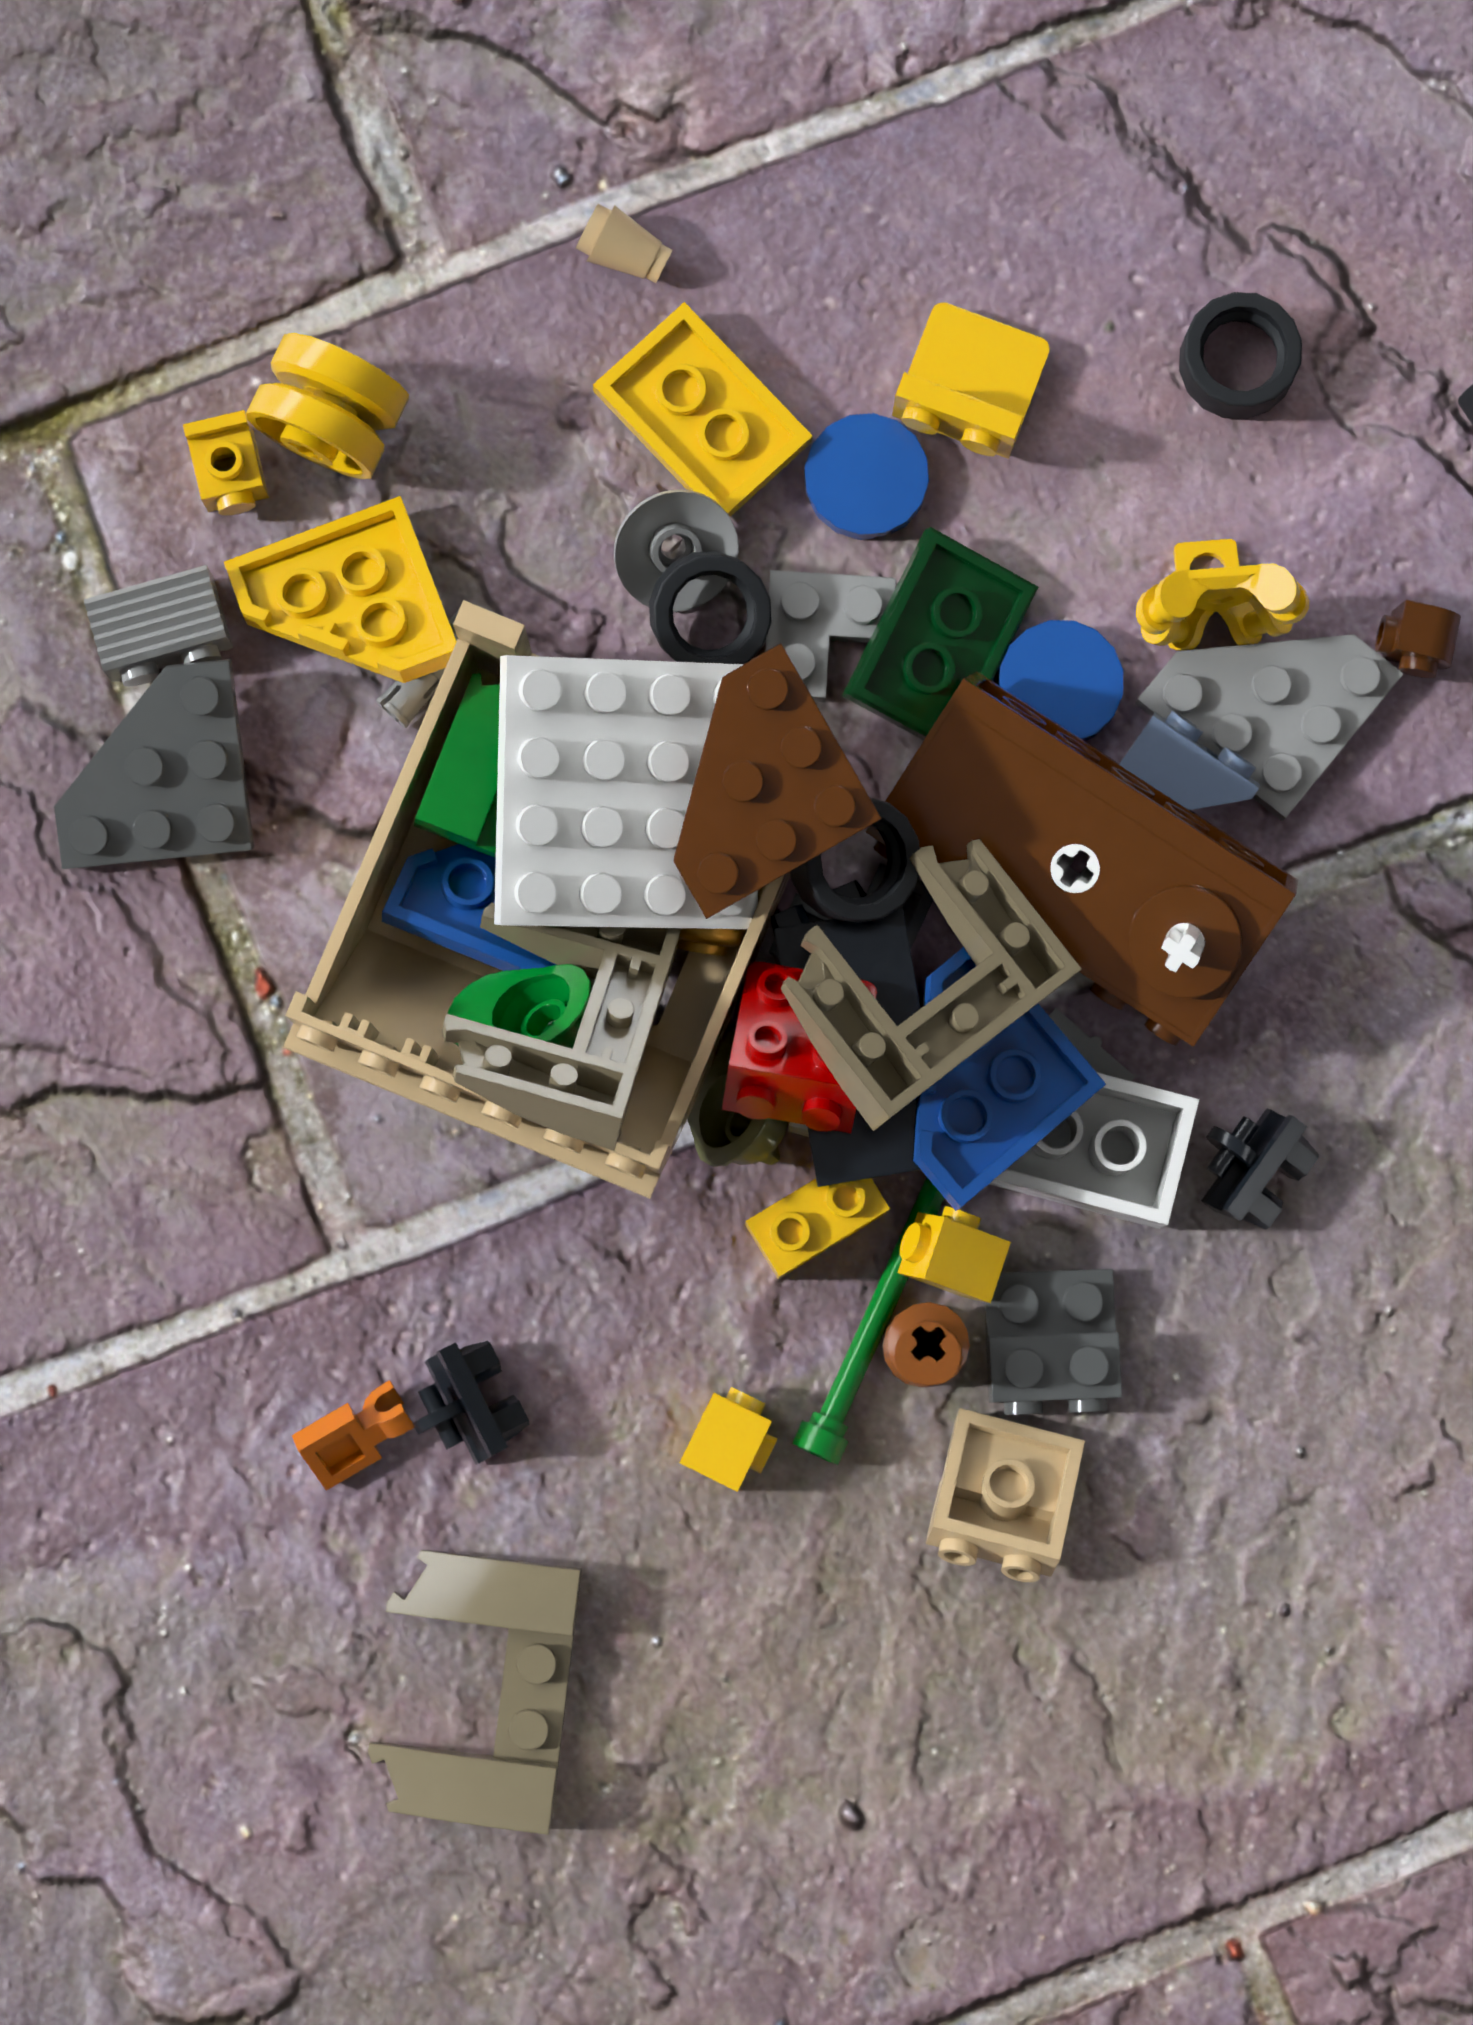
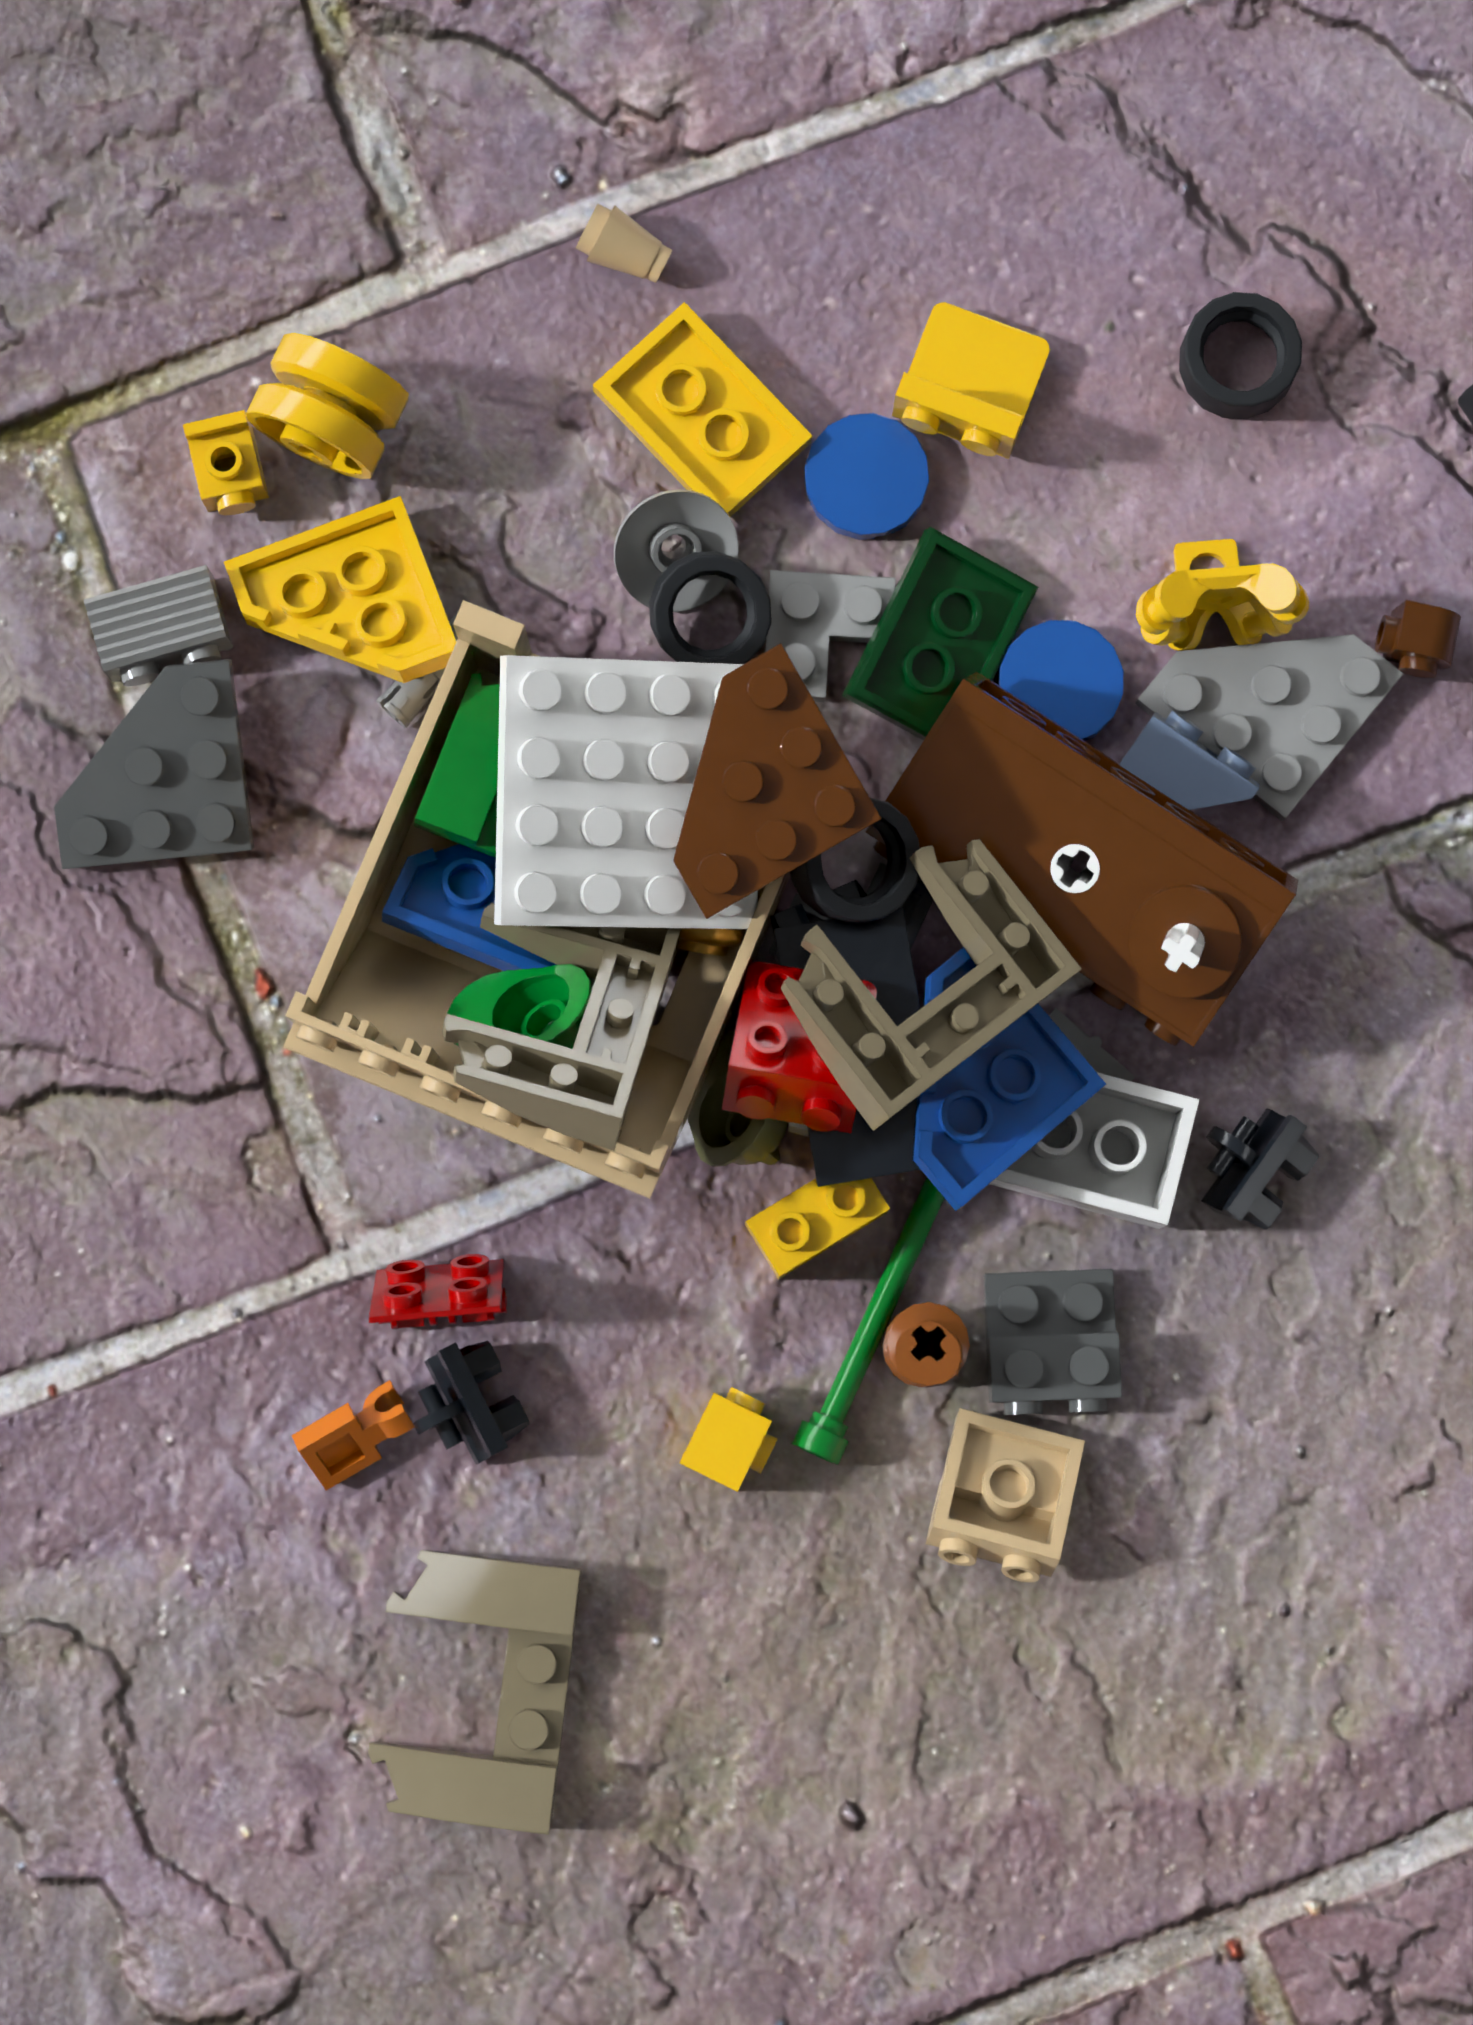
yellow brick [897,1206,1011,1303] -> none
none -> red hinge [369,1254,507,1329]

